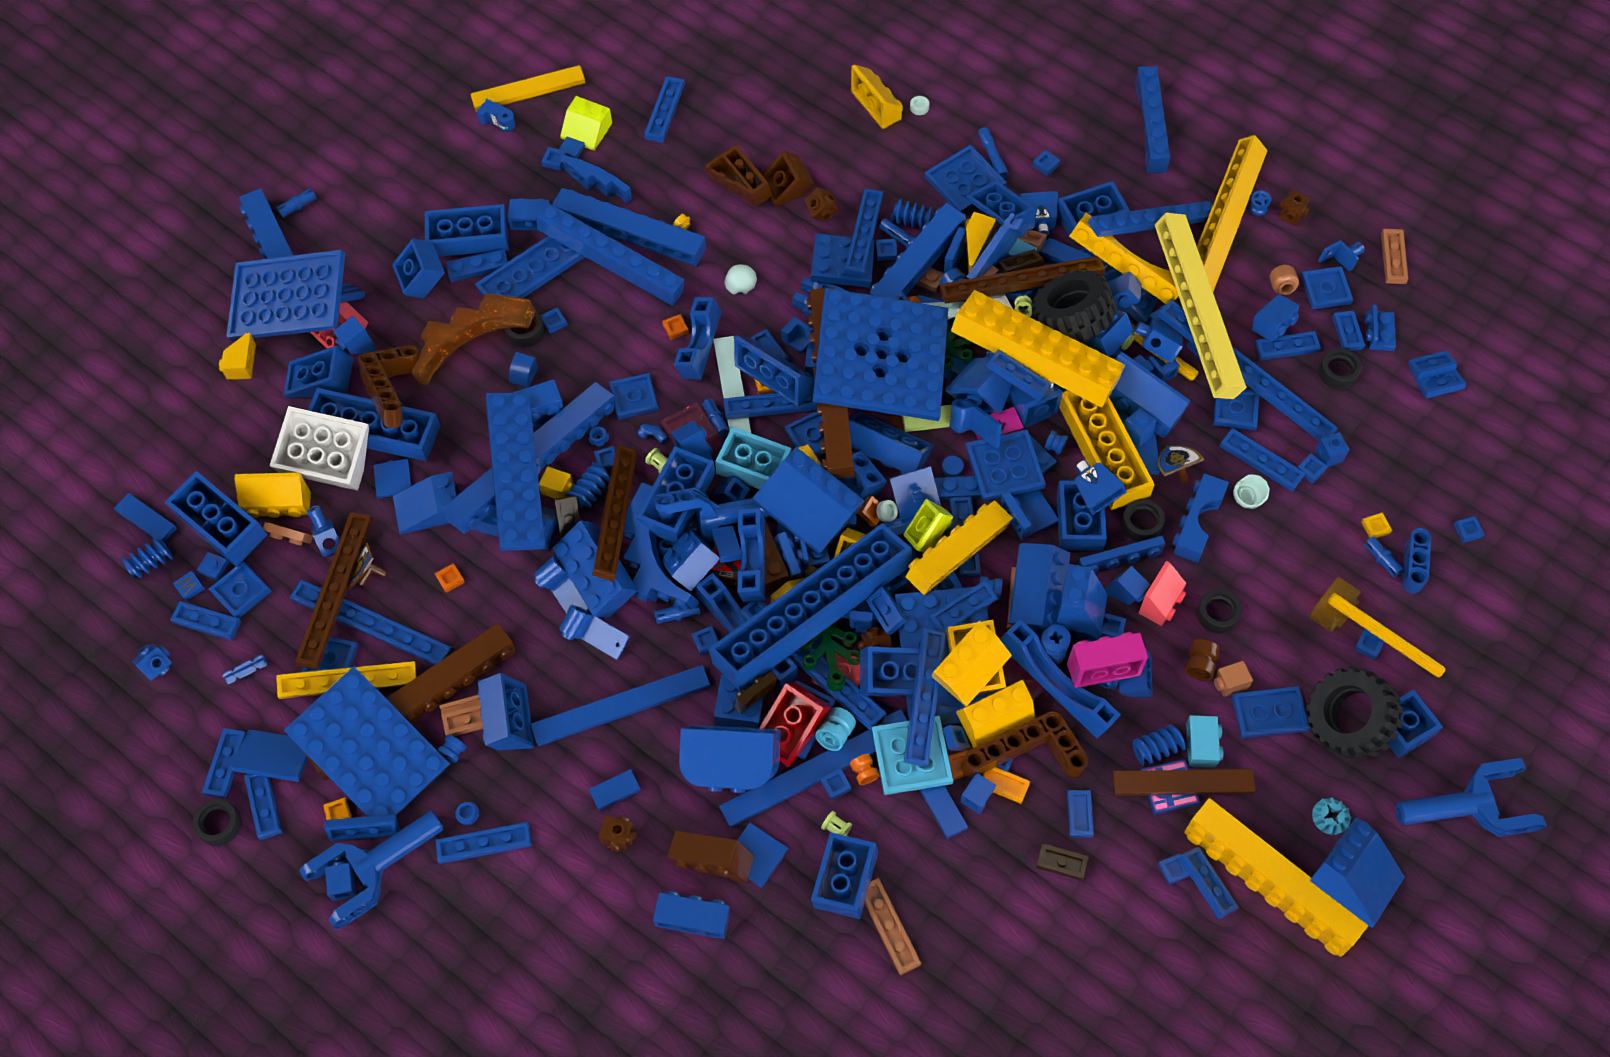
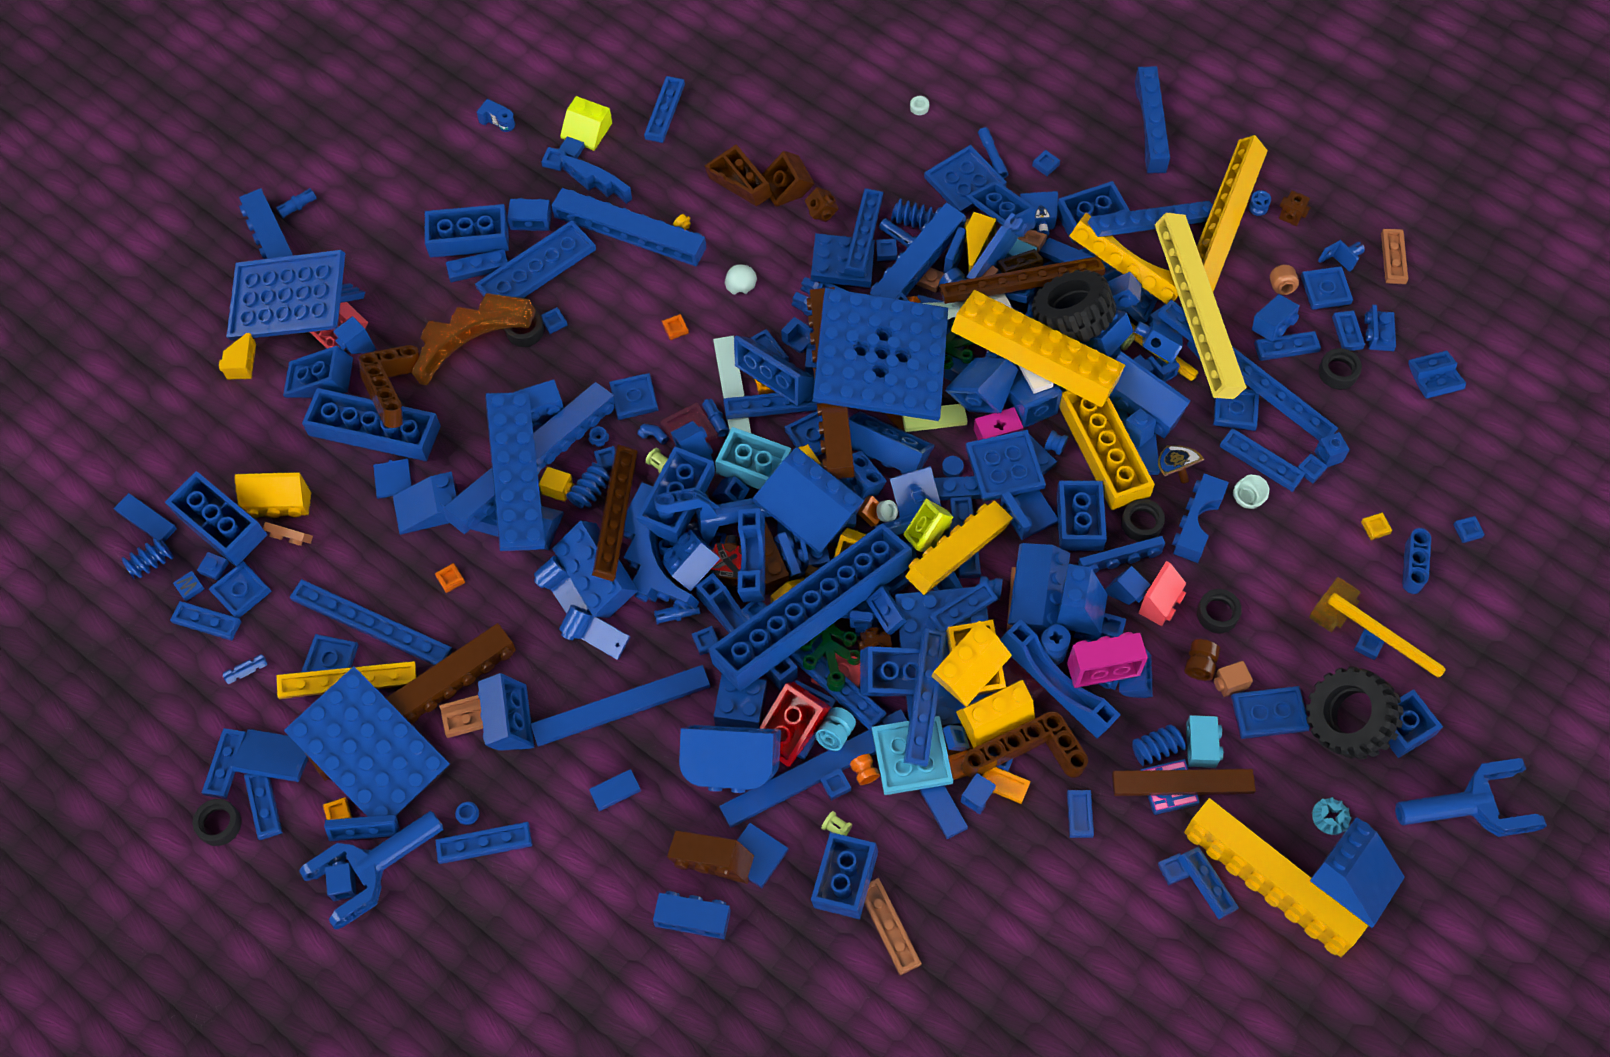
blue brick [132,643,172,681] -> none
white slope [270,406,369,491] -> none
reddish brown plate [295,512,372,669] -> none
blue bracket [307,505,340,557] -> none
shield [347,542,387,591] -> none
blue brick [392,238,445,299] -> none
blue wheel [437,735,467,763] -> none
yellow tile [471,65,585,112] -> none
blue brick [509,352,538,388] -> none
blue brick [536,203,684,306] -> none
dark brown plate [555,495,580,539] -> none
reddish brown brick [598,815,637,852] -> none
blue arch [674,297,722,380] -> none
blue tile [711,526,742,563] -> none
dark brown plate [735,672,777,715] -> none
yellow slope [851,64,903,129] -> none
blue door [949,399,1002,448] -> none
blue tile [986,349,1052,401] -> none
yellowish green bush [1014,295,1032,317] -> none
dark brown plate [1036,843,1088,881] -> none
blue torso [1075,460,1127,516] -> none
blue pin [1363,536,1404,578] -> none

